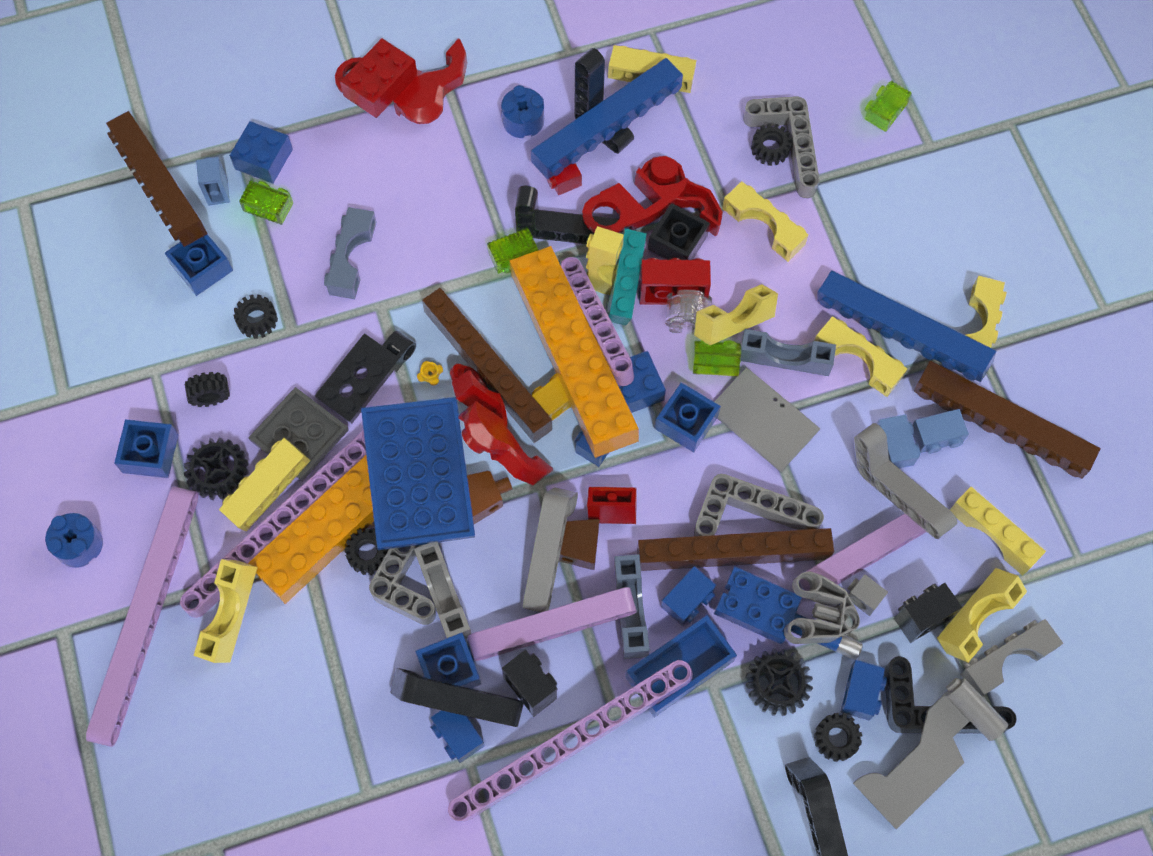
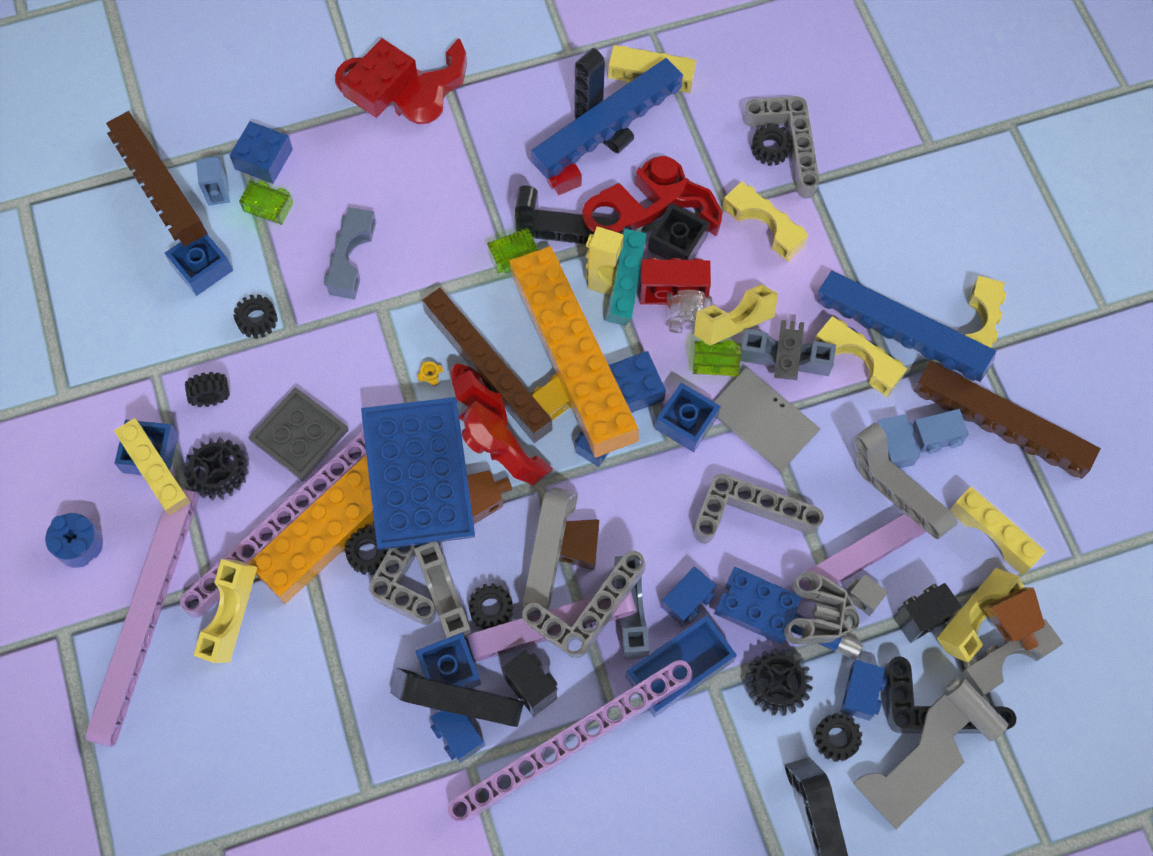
light yellow brick [219,438,311,532] -> none
black hinge [315,331,416,424] -> none
blue brick [501,85,545,138] -> none
lavender beam [561,257,634,386] -> none
red brick [587,487,637,524] -> none
reddish brown brick [637,528,834,571] -> none
clear neon green brick [864,80,912,132] -> none
none -> light yellow arch [114,418,191,515]
none -> black tyre [468,583,513,630]
none -> light grey beam [522,550,646,658]
none -> dark grey hinge [774,320,804,381]
none -> dark orange torso [983,587,1045,651]

